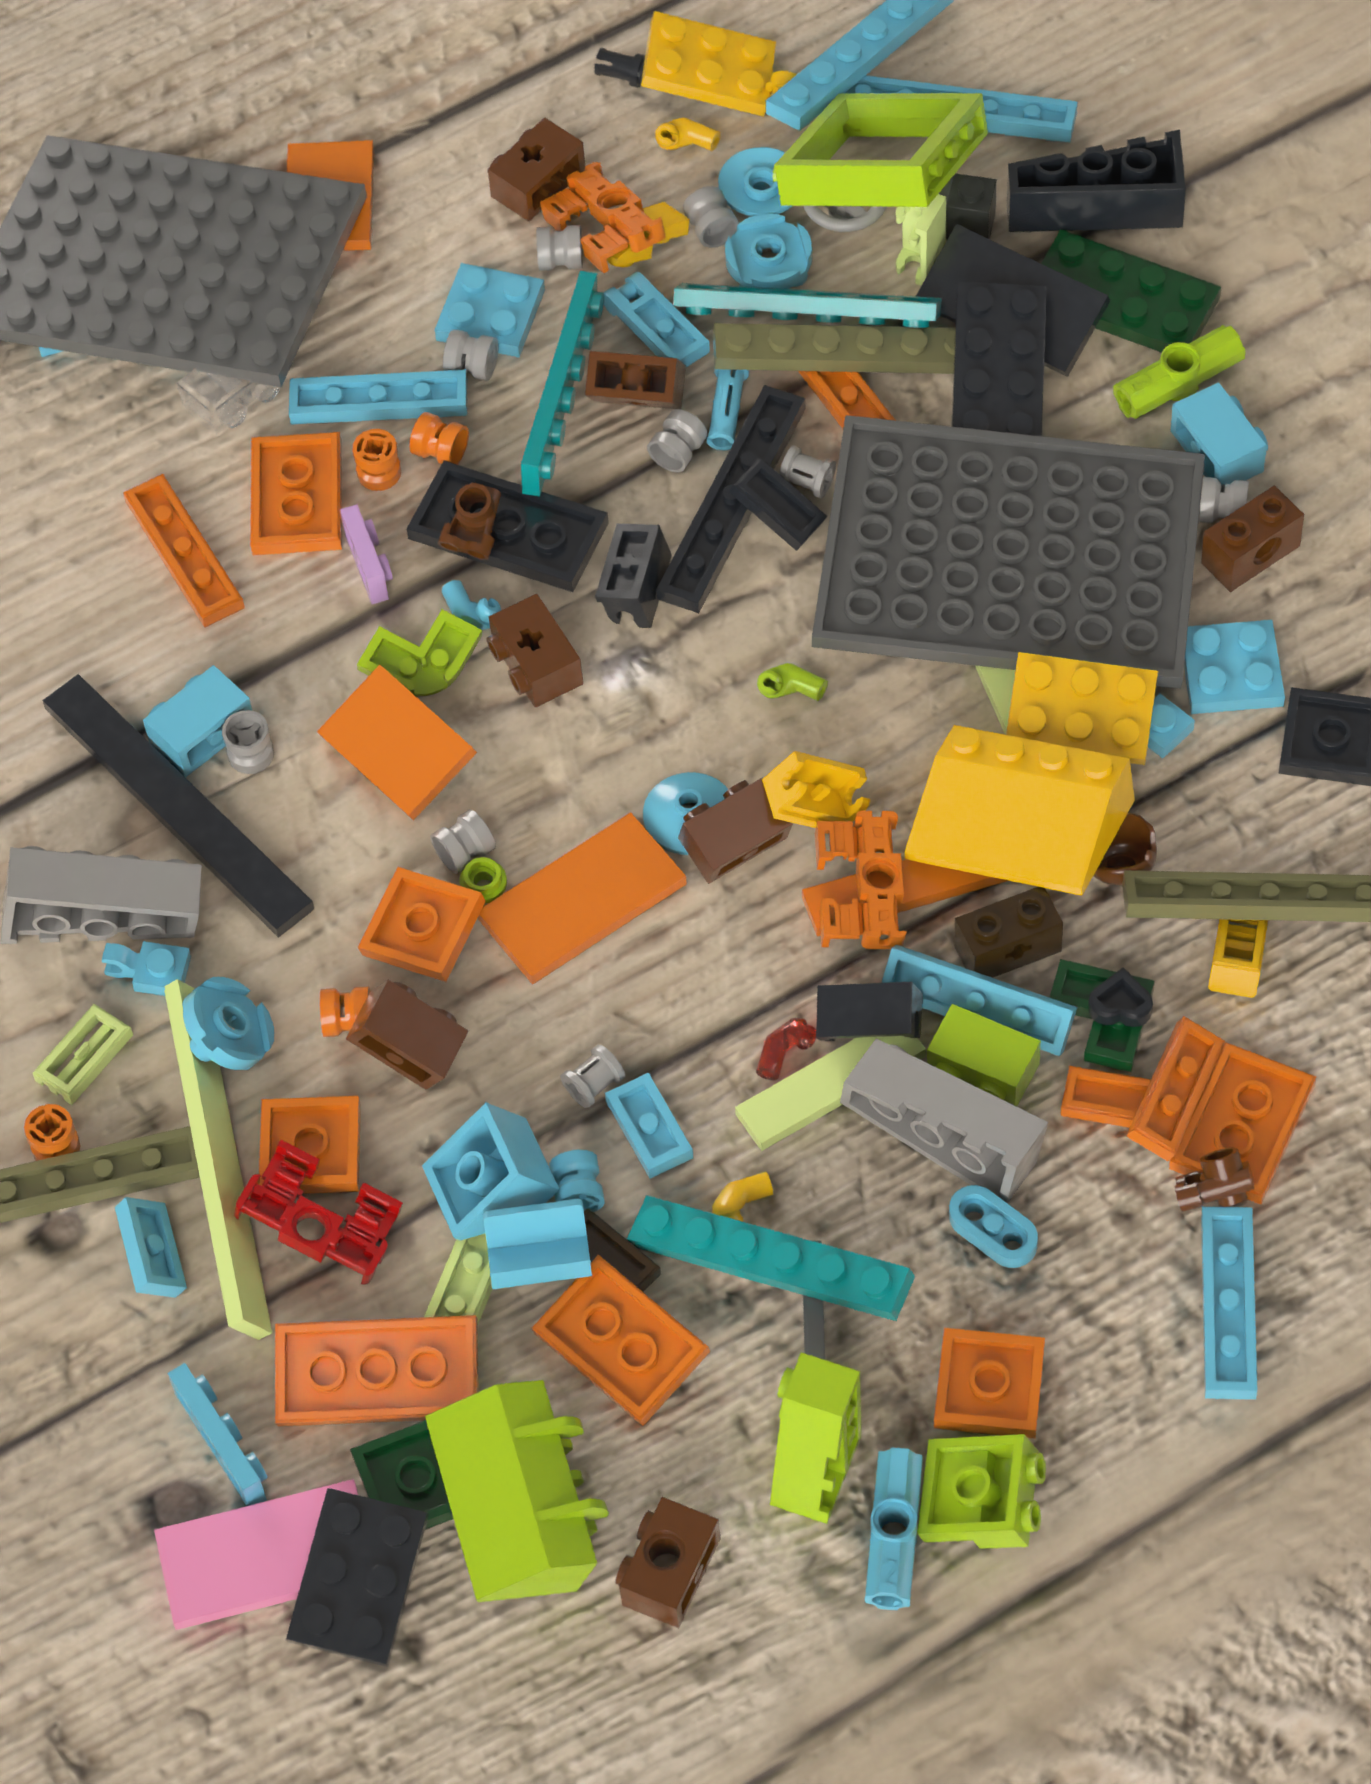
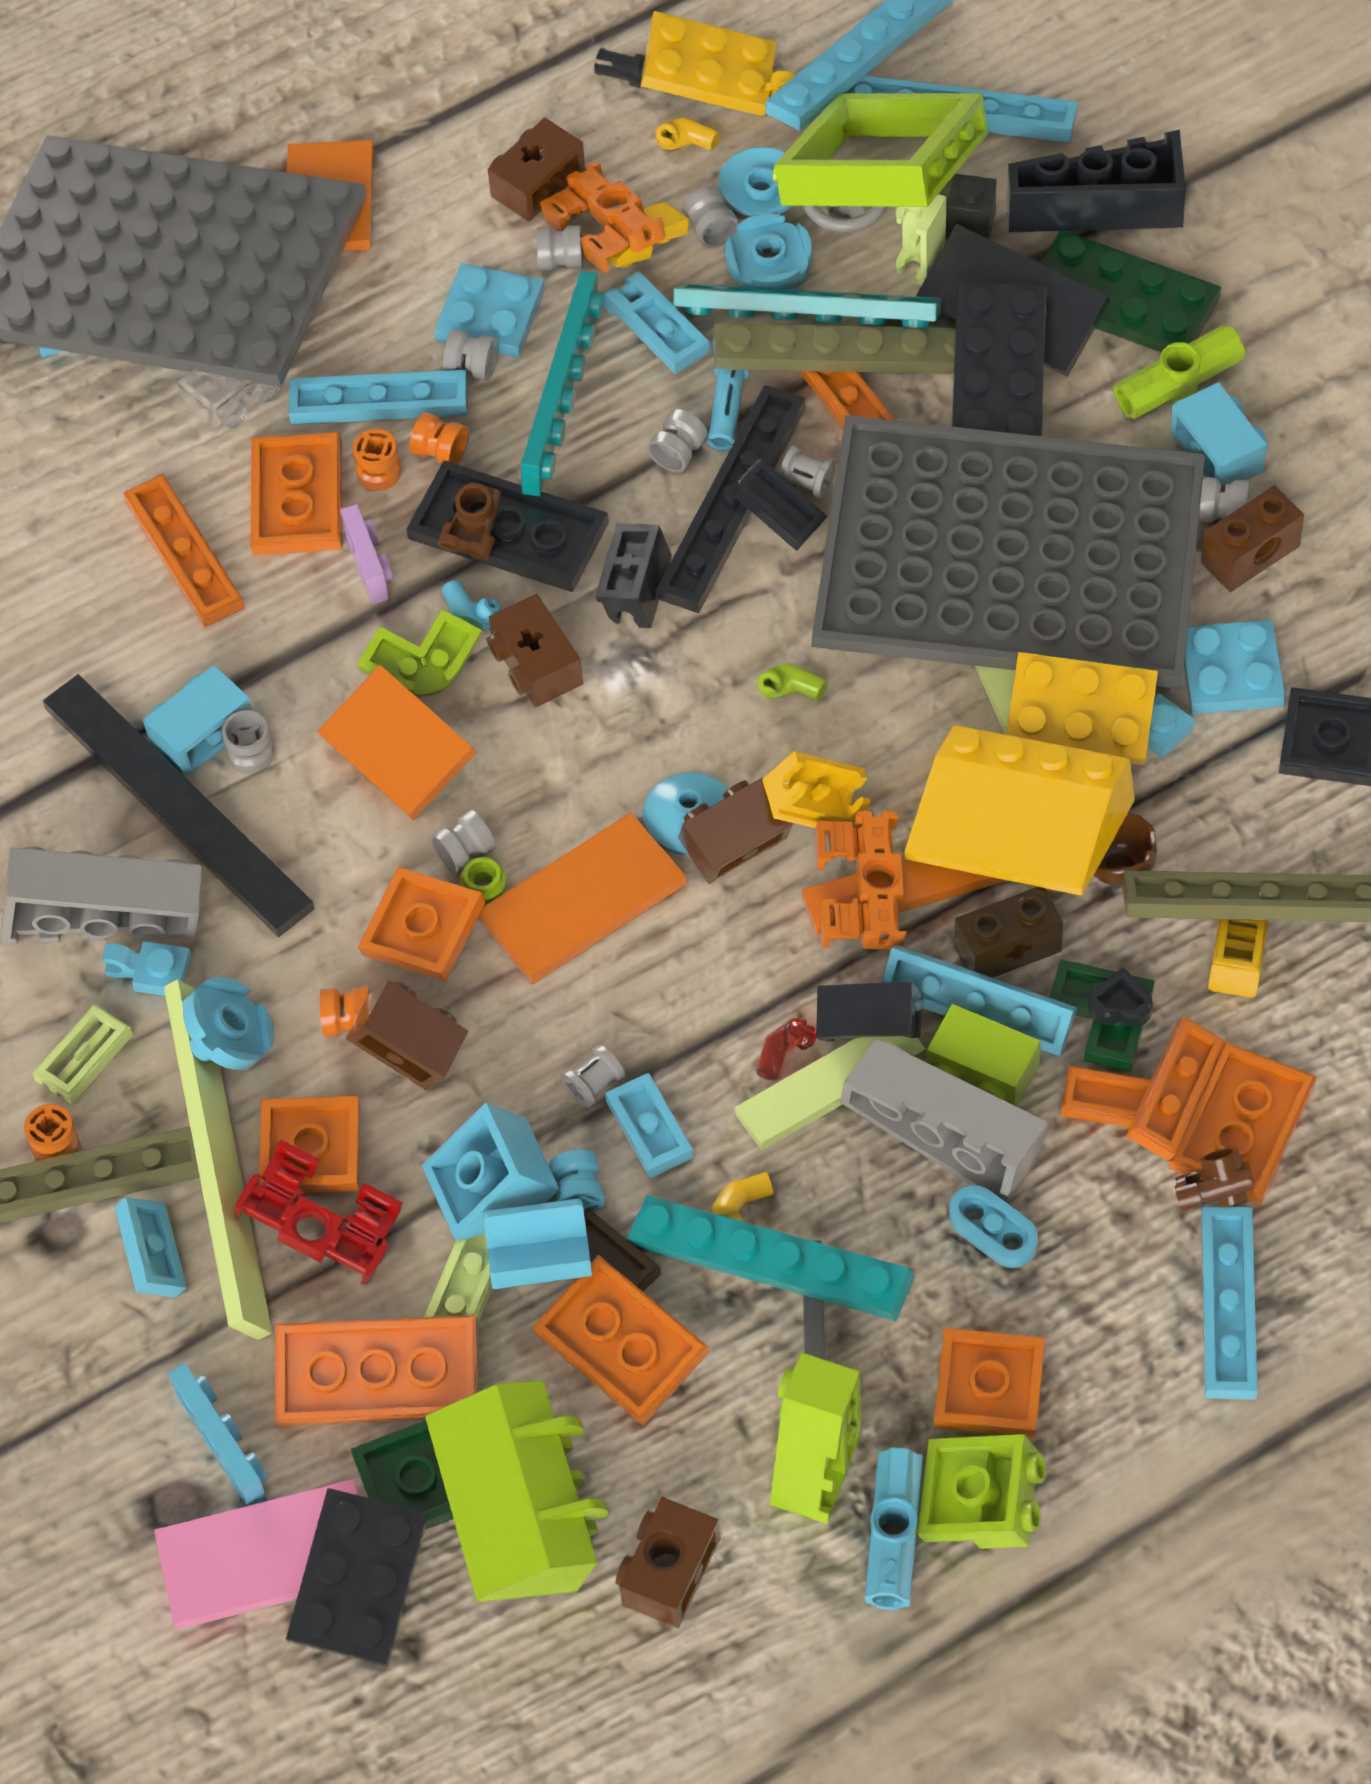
reddish brown brick [585,351,686,410] -> none

